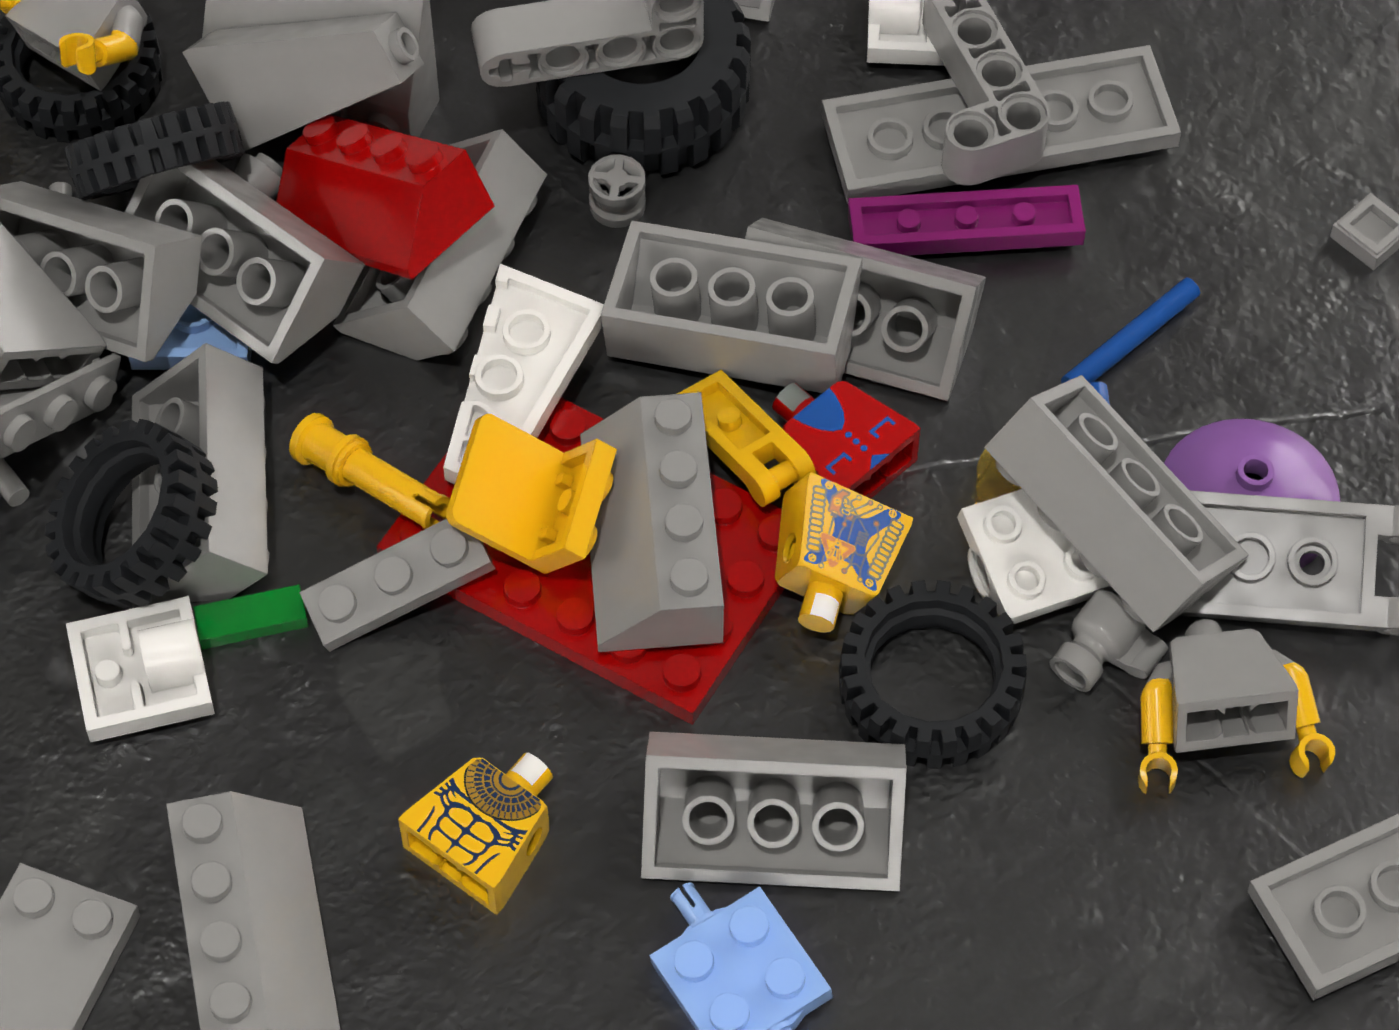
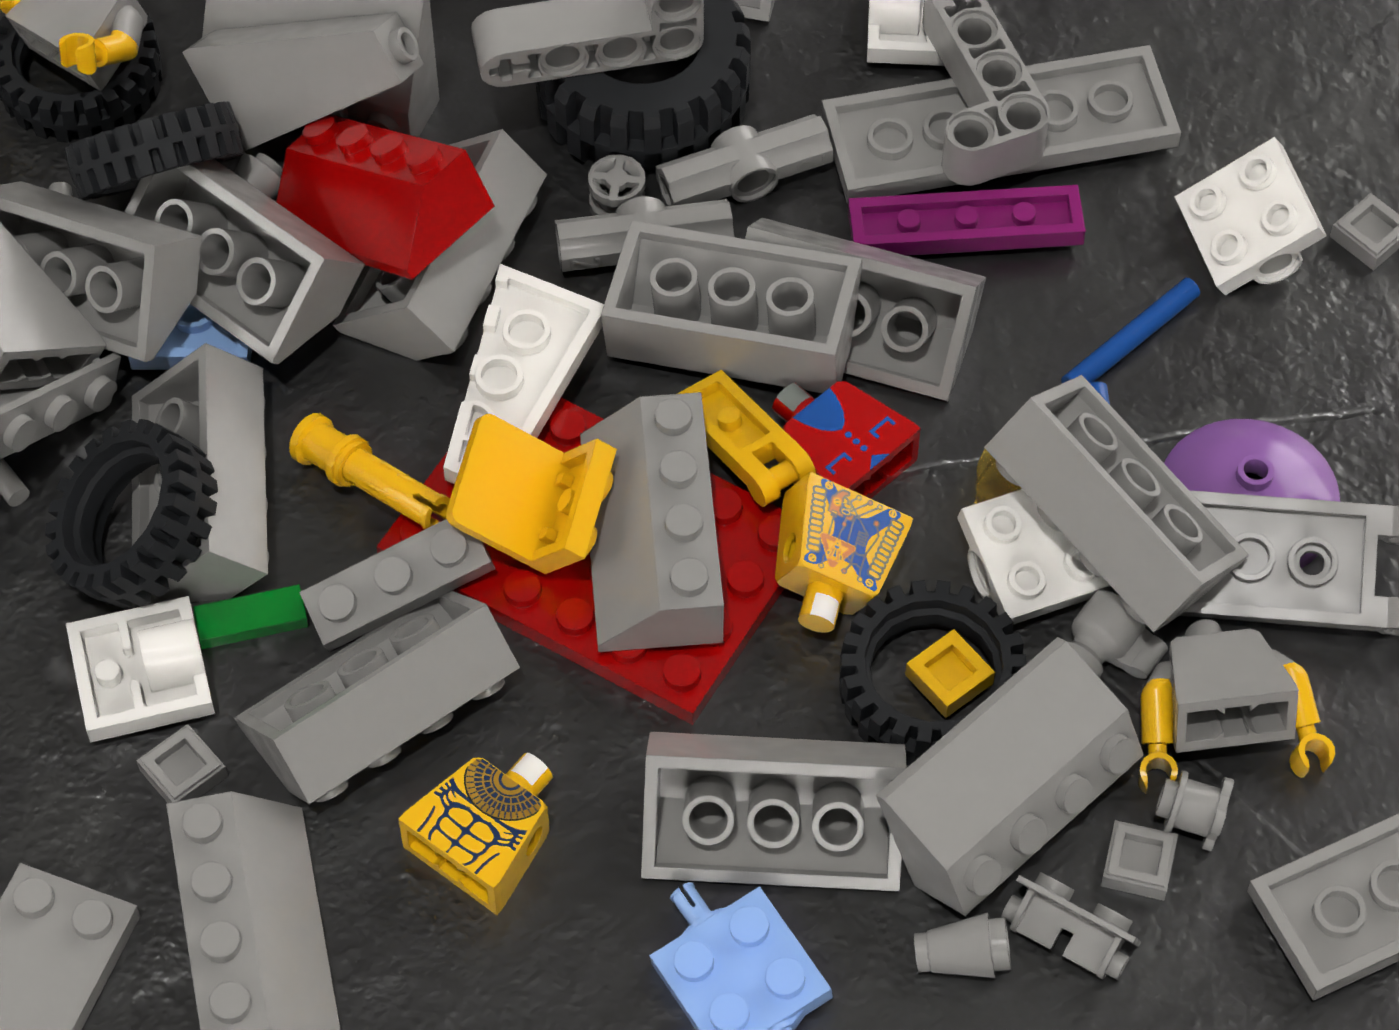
none -> light grey tile [136,724,228,803]
none -> light grey slope [234,591,520,804]
none -> light grey piece [555,196,735,272]
none -> light grey piece [656,114,833,206]
none -> light grey slope [876,637,1144,916]
none -> yellow plate [905,629,995,718]
none -> light grey cone [914,912,1011,978]
none -> light grey hinge [1001,872,1141,980]
none -> light grey tile [1101,820,1178,901]
none -> light grey brick [1155,770,1234,852]
none -> white plate [1175,137,1327,295]

